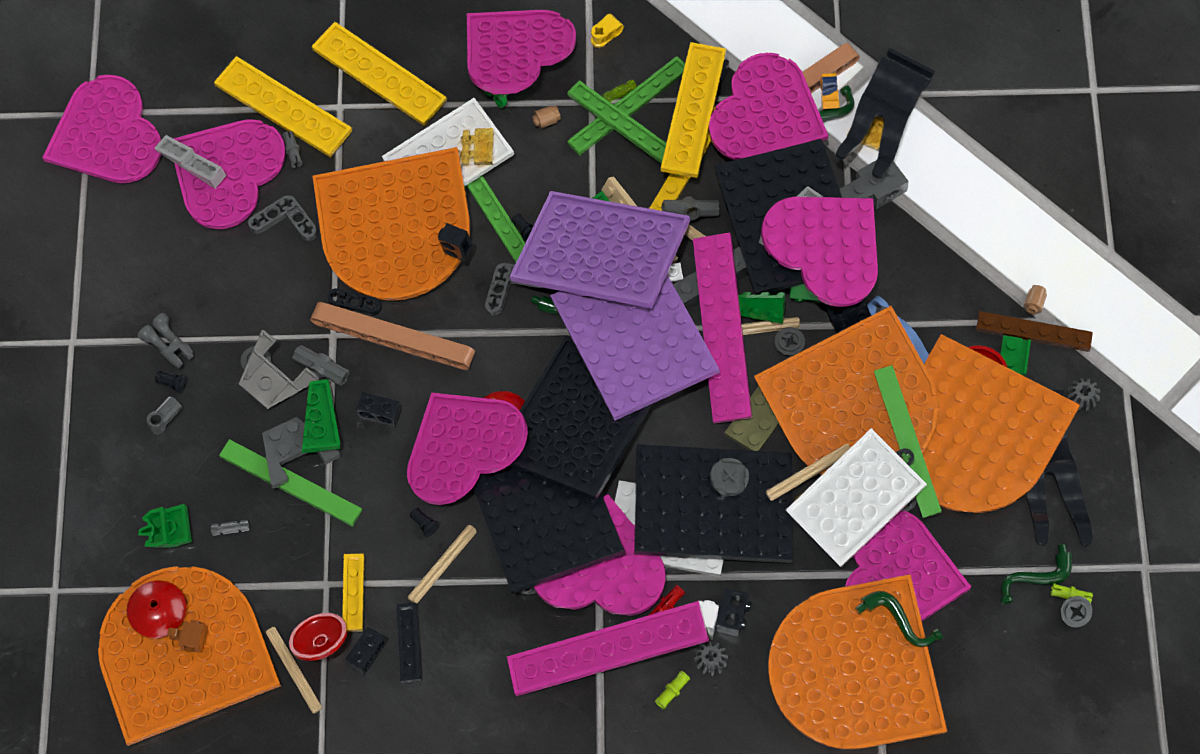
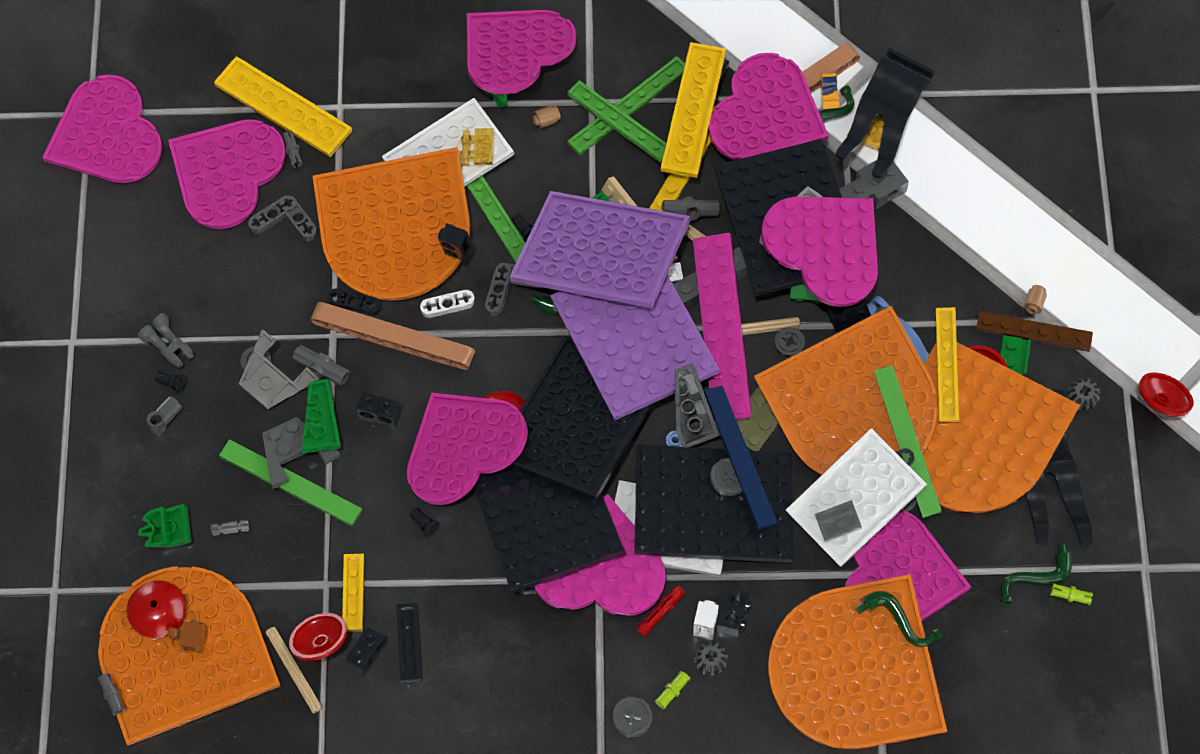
light grey slope [154,135,226,189] -> none
yellow plate [312,22,447,126] -> none
tan axle [408,525,477,604] -> none
dark pink plate [507,601,709,696] -> none
yellow piece [591,14,624,48] -> none
clear neon green axle [603,80,637,102] -> none
green wing [738,292,785,324] -> none
tan axle [766,444,851,500] -> none
dark grey gear [1060,595,1092,627] -> none
none -> dark grey pin [98,673,125,715]
none -> white beam [420,290,475,318]
none -> dark grey tile [612,697,652,737]
none -> light blue plate [666,431,682,447]
none -> dark grey wedge [675,363,720,448]
none -> dark blue tile [704,386,777,530]
none -> dark grey plate [814,500,862,542]
none -> yellow plate [936,307,959,422]
none -> red dish [1138,372,1194,417]

